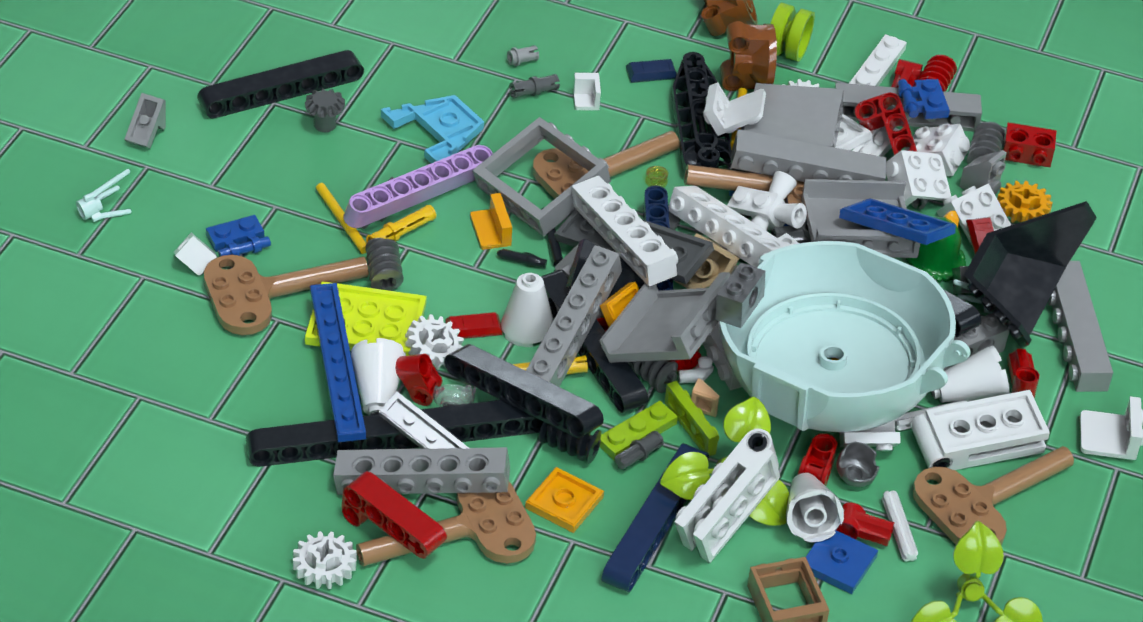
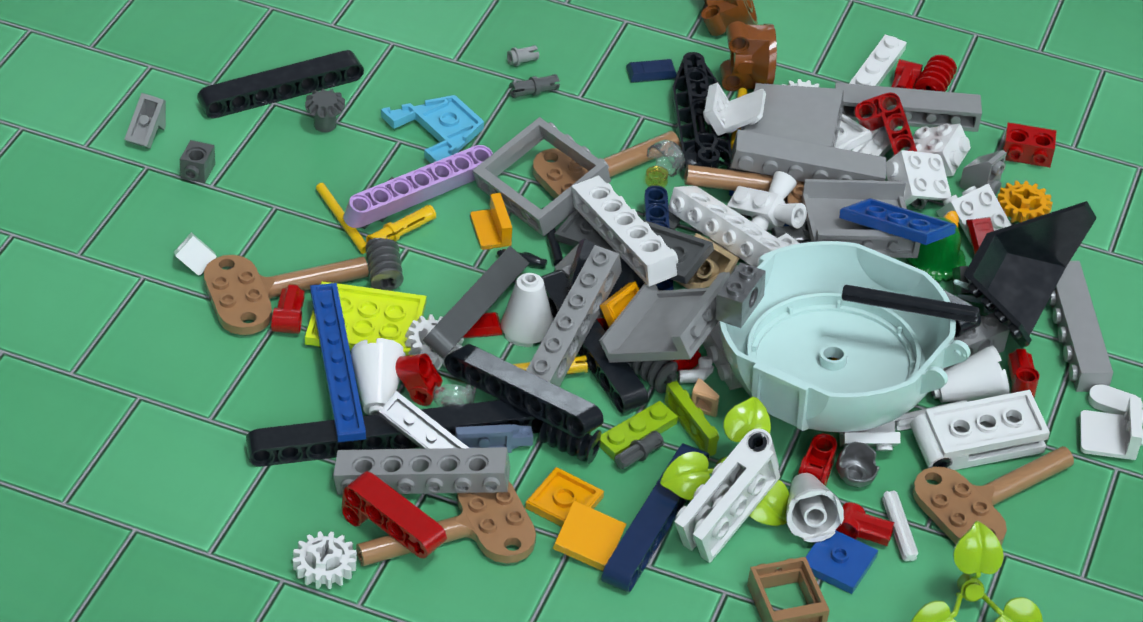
light aqua plant [76,169,132,222] -> none
blue plate [206,215,271,257] -> none
white panel [573,73,601,110] -> none
lime wheel [770,2,815,62] -> none
blue plate [898,79,950,119] -> none
flat silver piece [967,121,1005,164] -> none
none -> dark grey brick [180,140,215,183]
none -> red piece [271,284,305,334]
none -> dark grey beam [422,246,529,359]
none -> sand blue hinge [455,424,533,453]
none -> light orange tile [553,501,626,571]
none -> clear hair [647,139,685,177]
none -> black axle [842,285,980,323]
none -> white tile [1088,384,1143,415]

